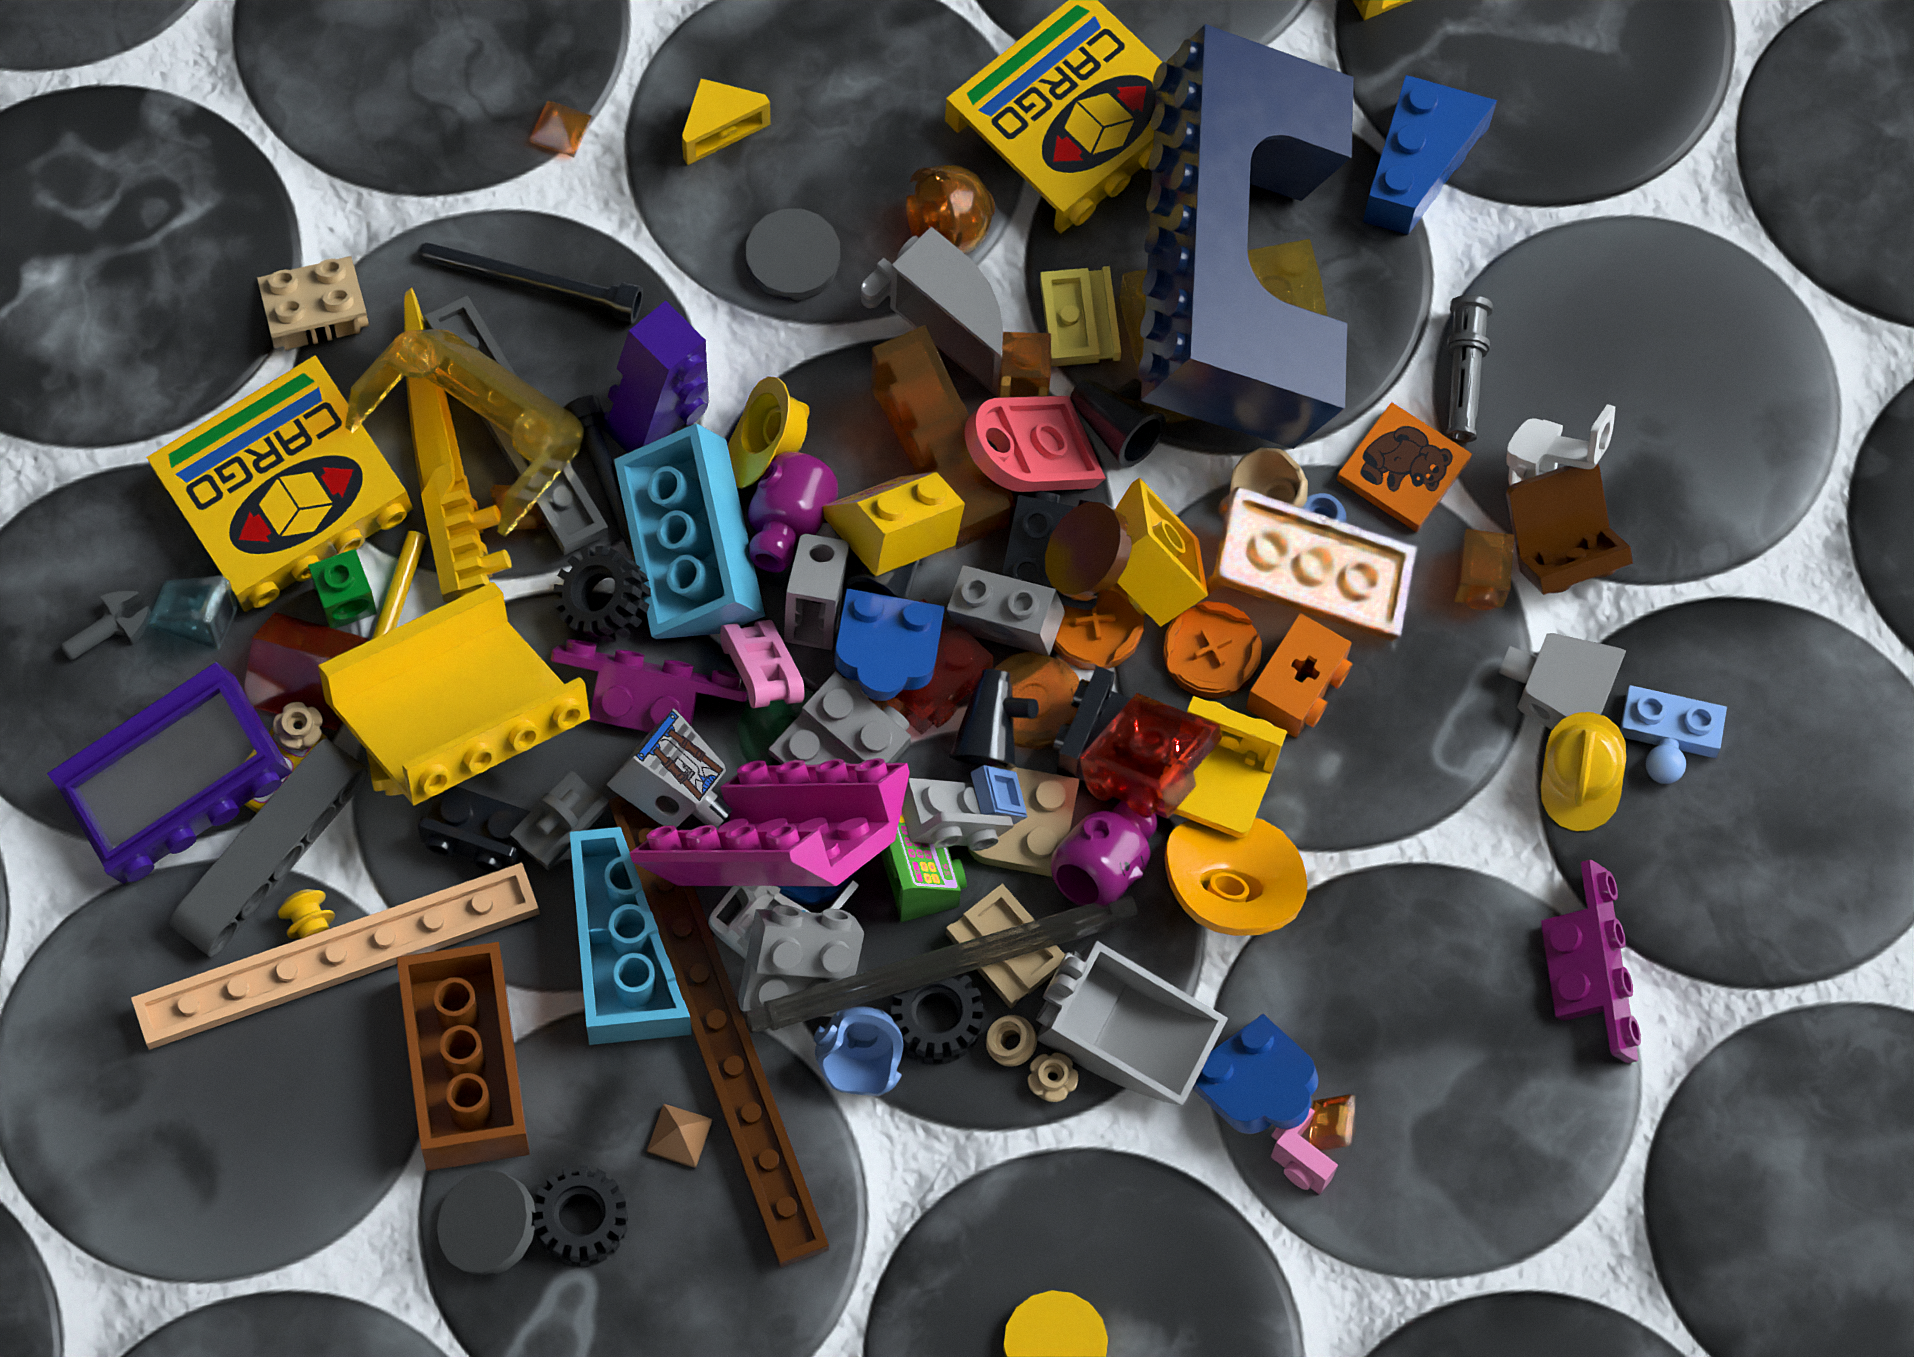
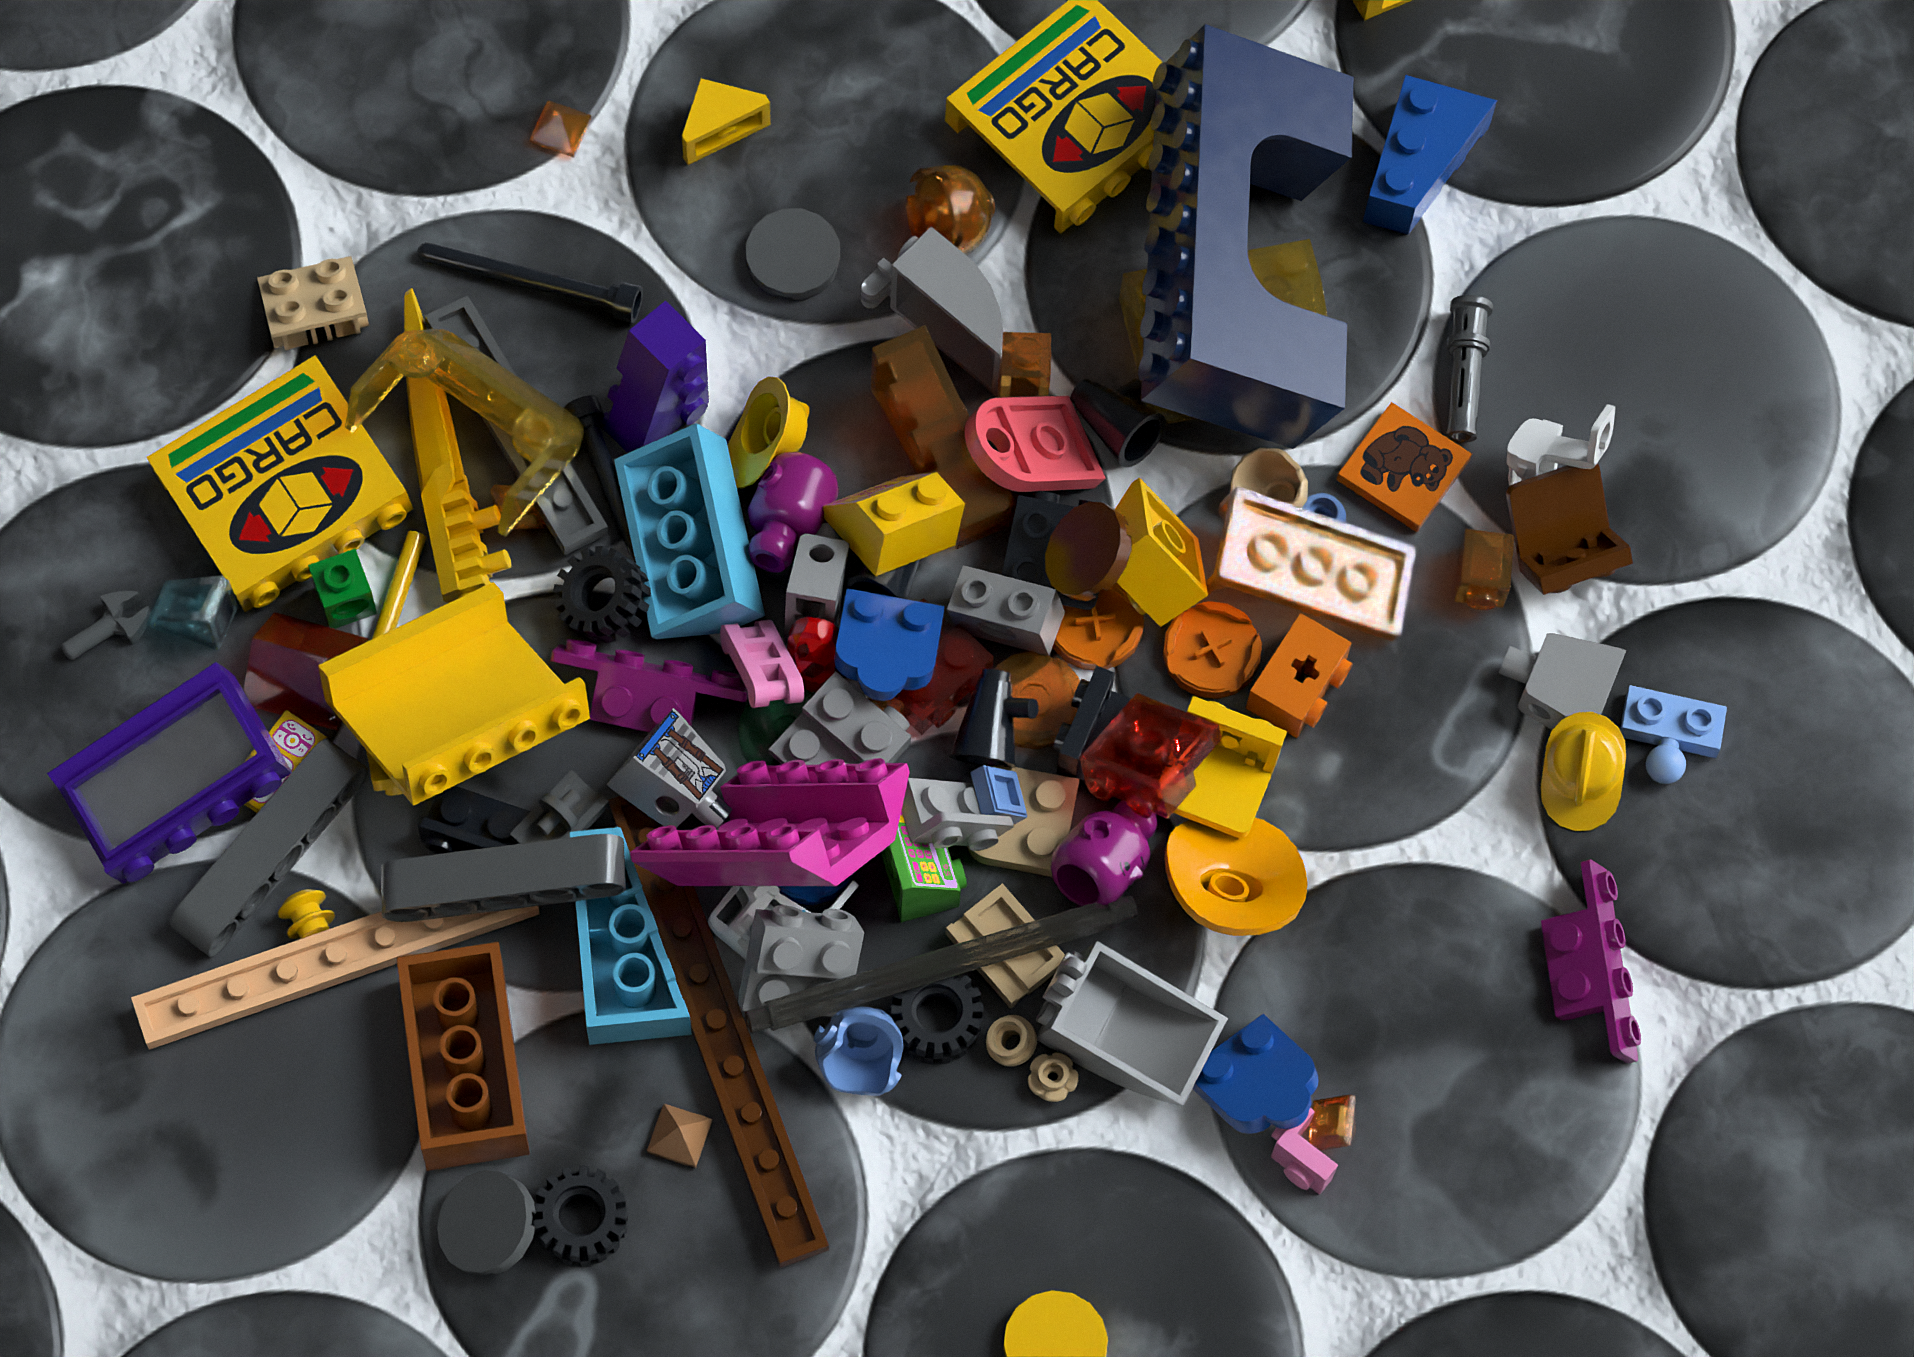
tan plate [273,702,323,751] -> none
light yellow plate [1040,266,1121,367] -> none
none -> dark grey beam [381,834,626,922]
none -> red rock [787,617,839,693]

